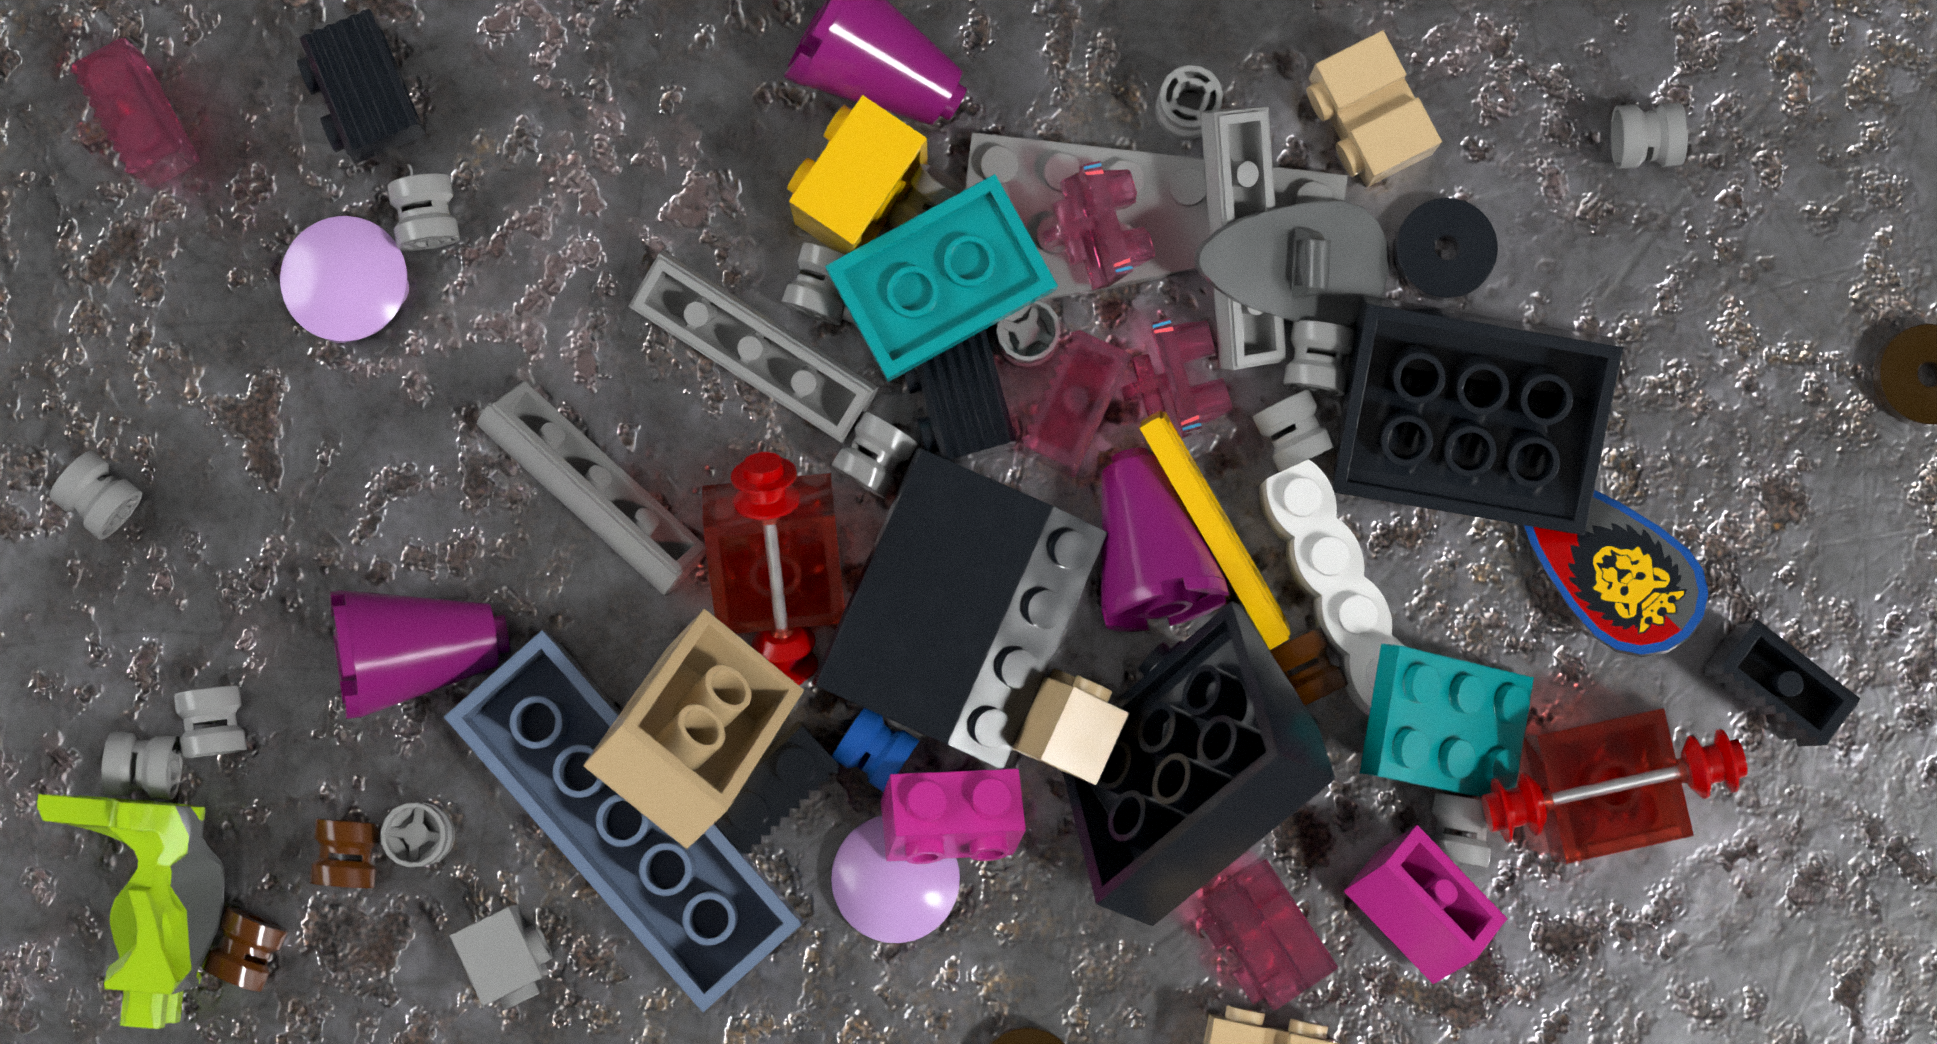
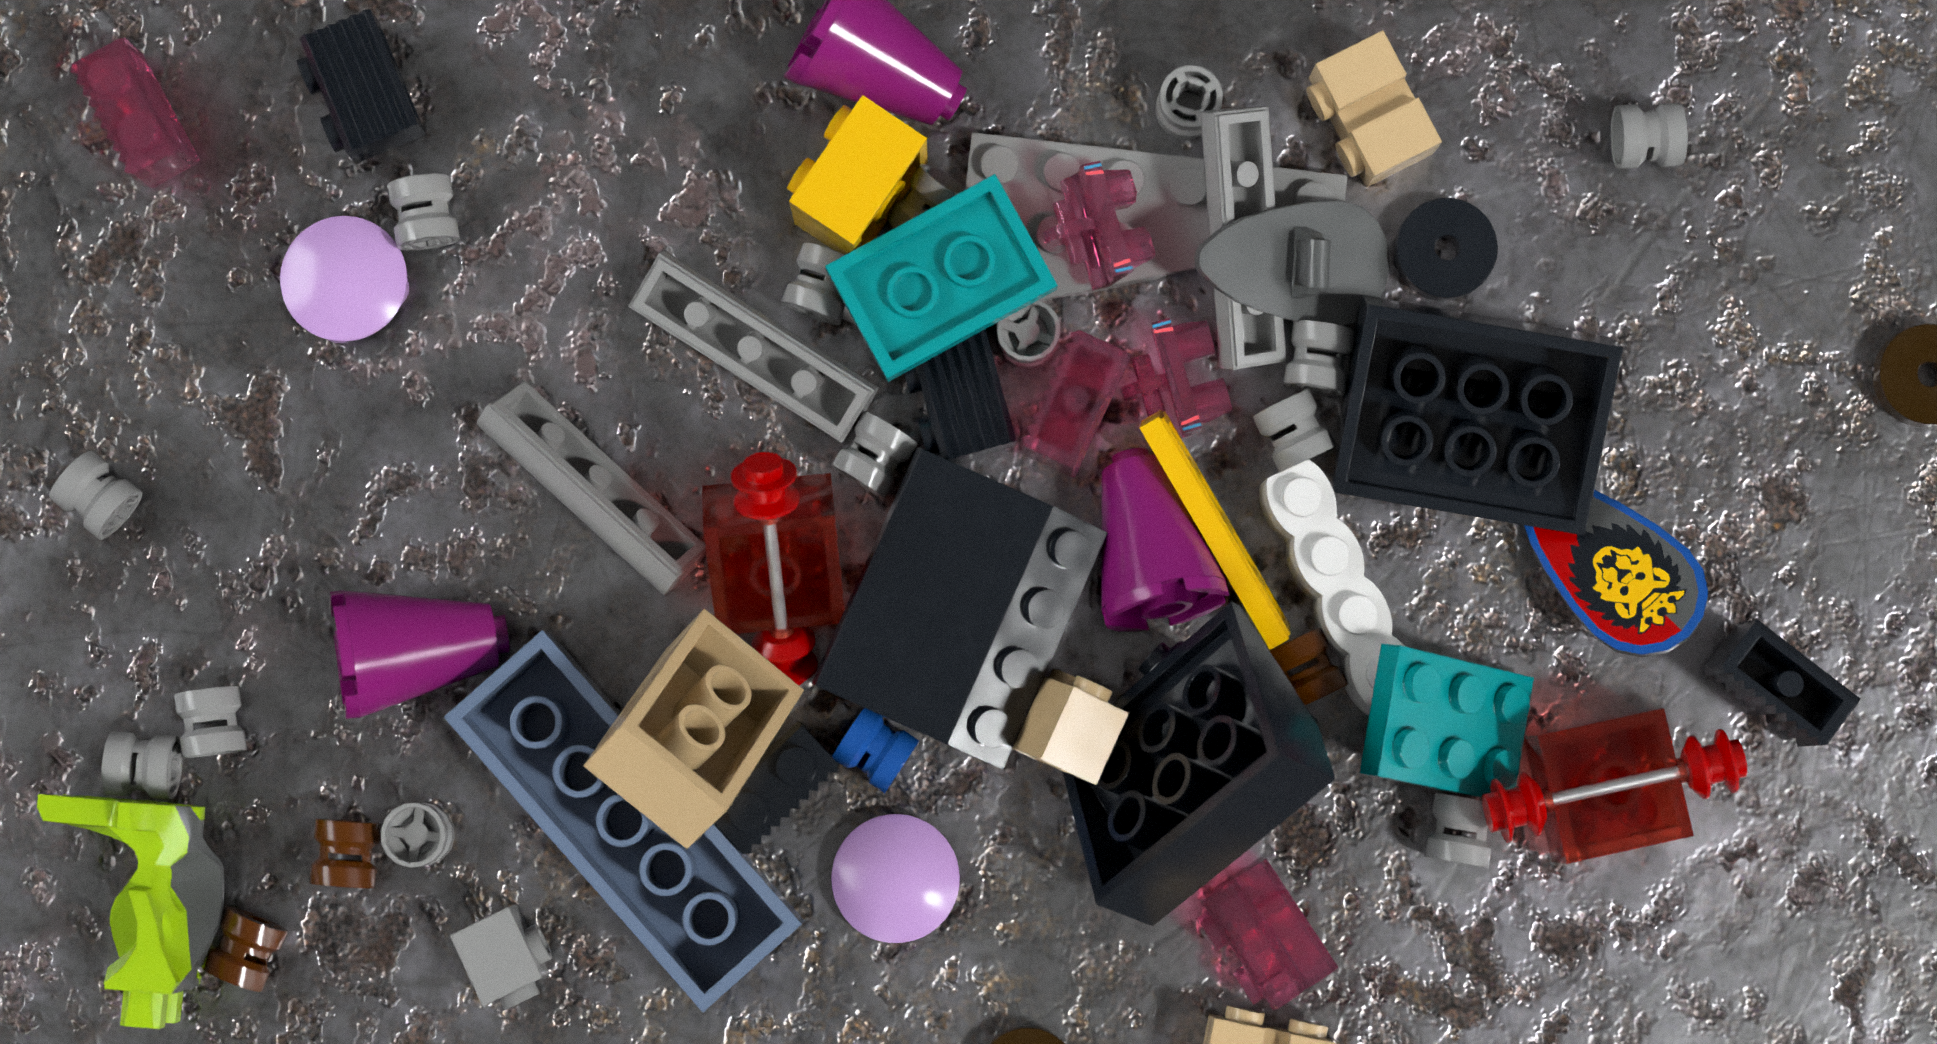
dark pink brick [881,769,1026,864] -> none
dark pink brick [1344,825,1507,984] -> none

